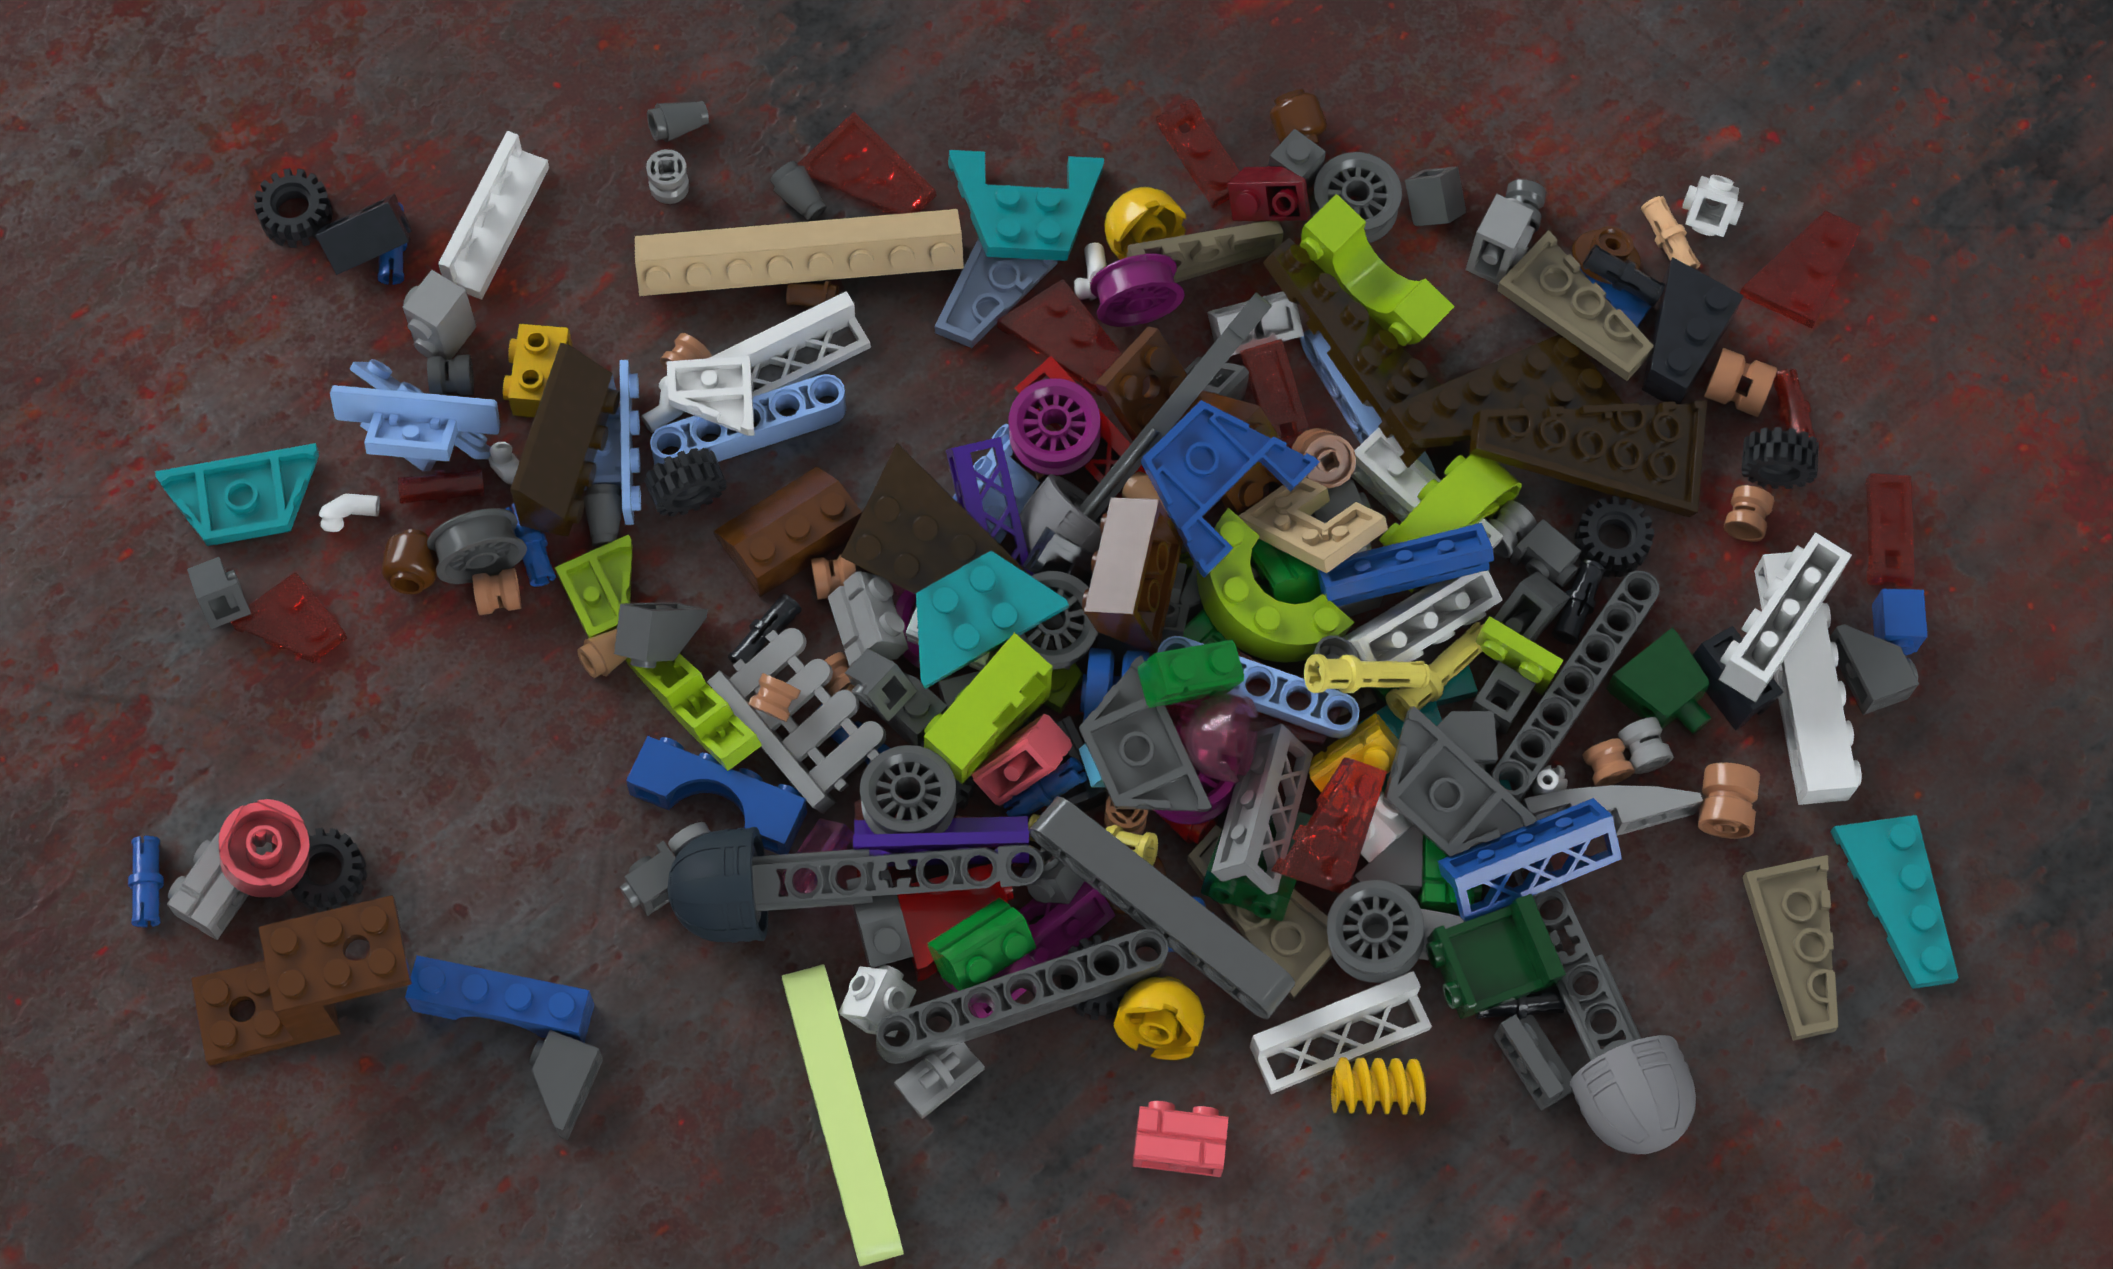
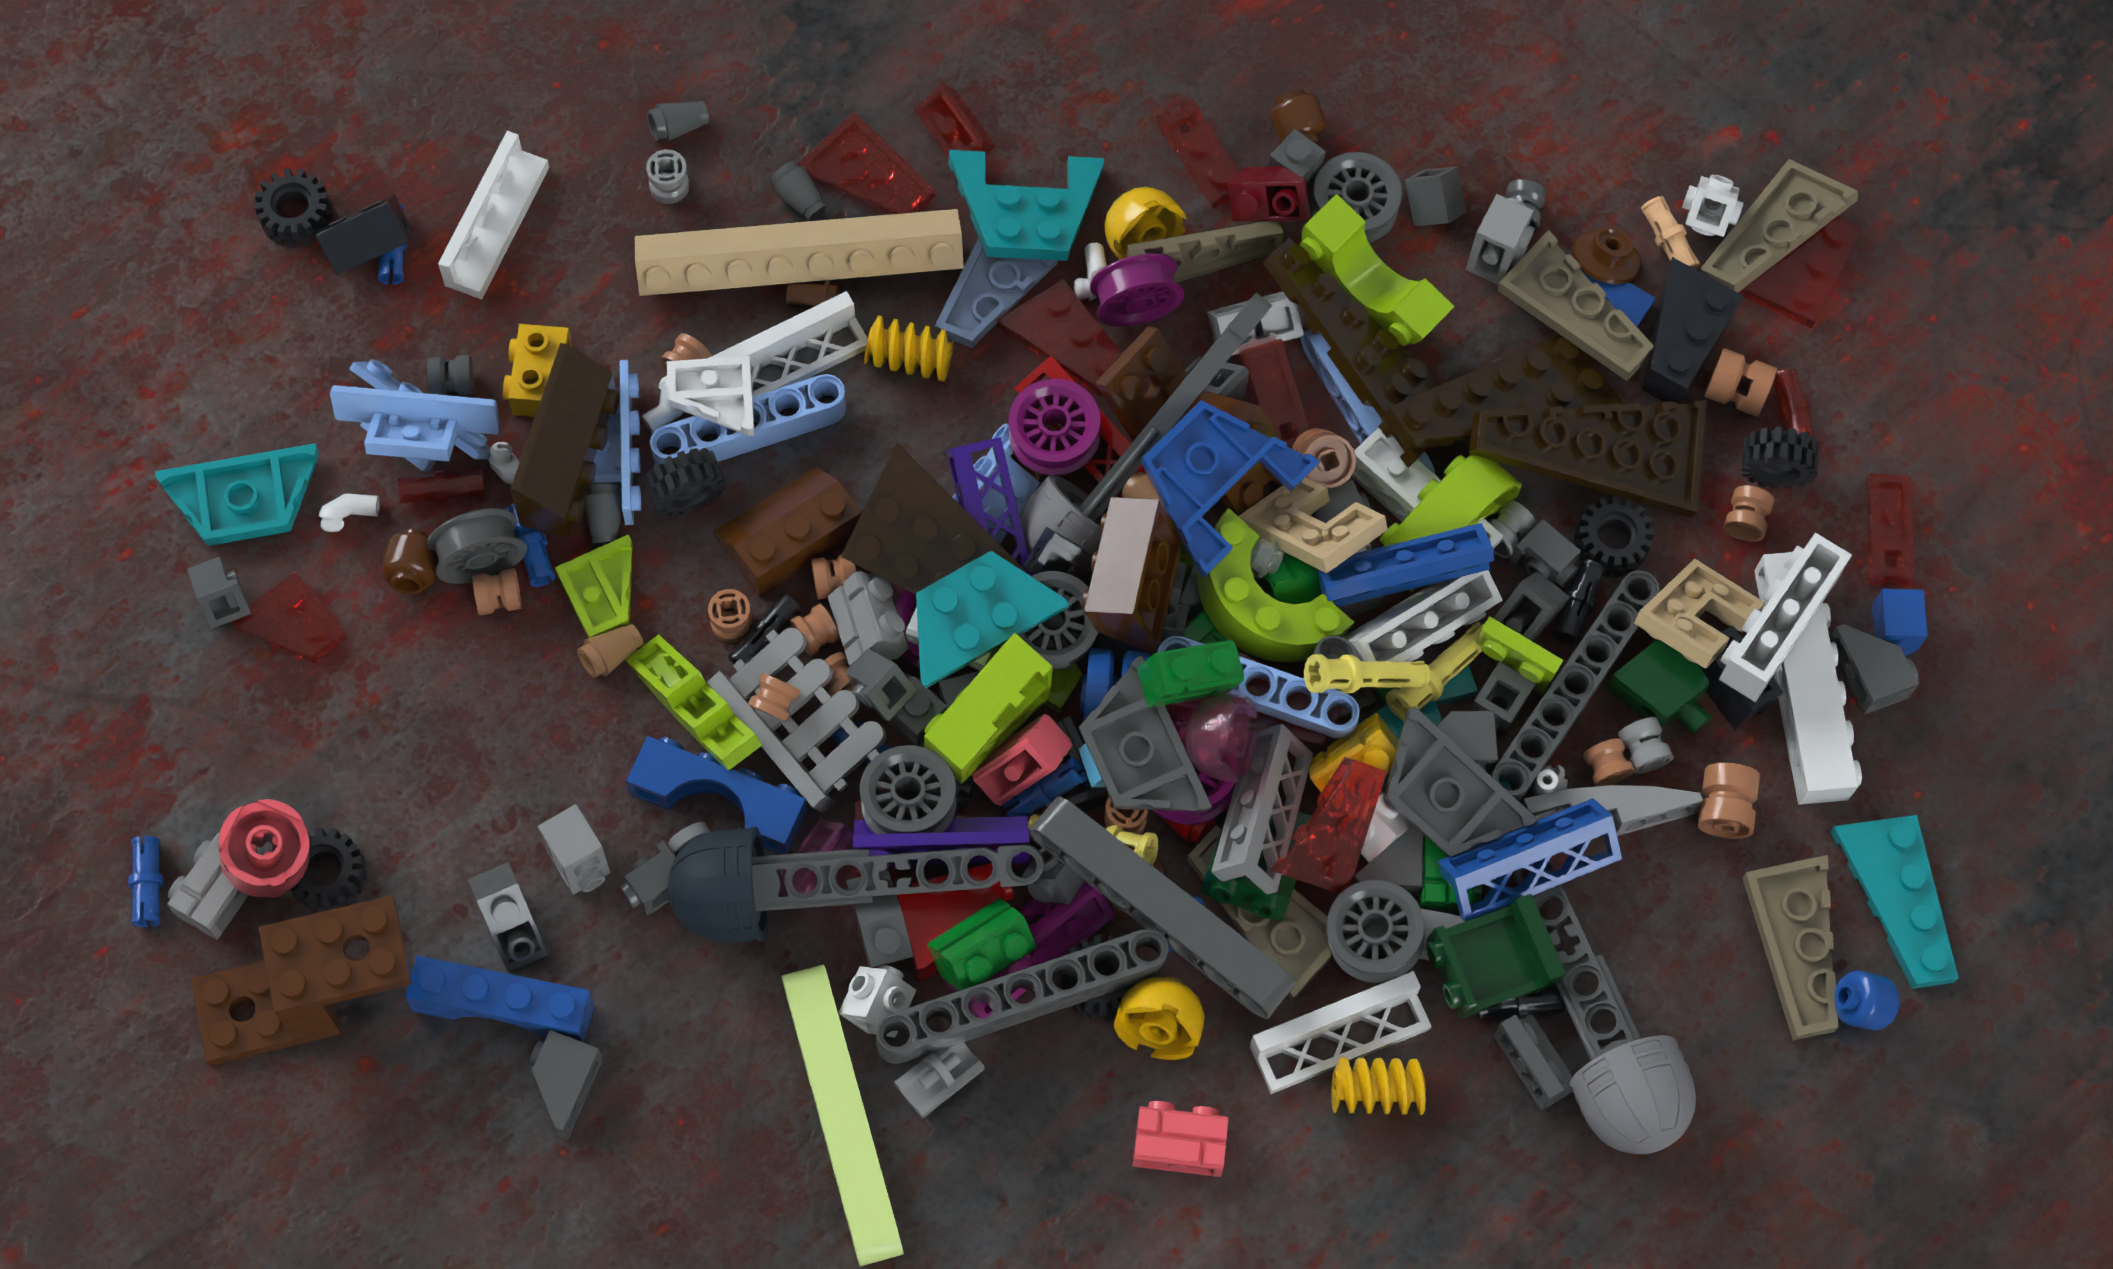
light grey brick [403,270,476,360] -> none
dark grey slope [614,602,708,668] -> none
black pin [1582,244,1666,307] -> none
none -> dark grey slope [468,862,548,972]
none -> light grey brick [538,804,610,895]
none -> nougat wheel [708,589,753,643]
none -> nougat wheel [790,604,840,656]
none -> yellow piece [864,315,954,382]
none -> clear red slope [914,83,996,157]
none -> clear plate [1250,537,1284,578]
none -> tan plate [1634,559,1765,669]
none -> dark tan wing [1700,159,1858,292]
none -> blue head [1834,970,1900,1031]

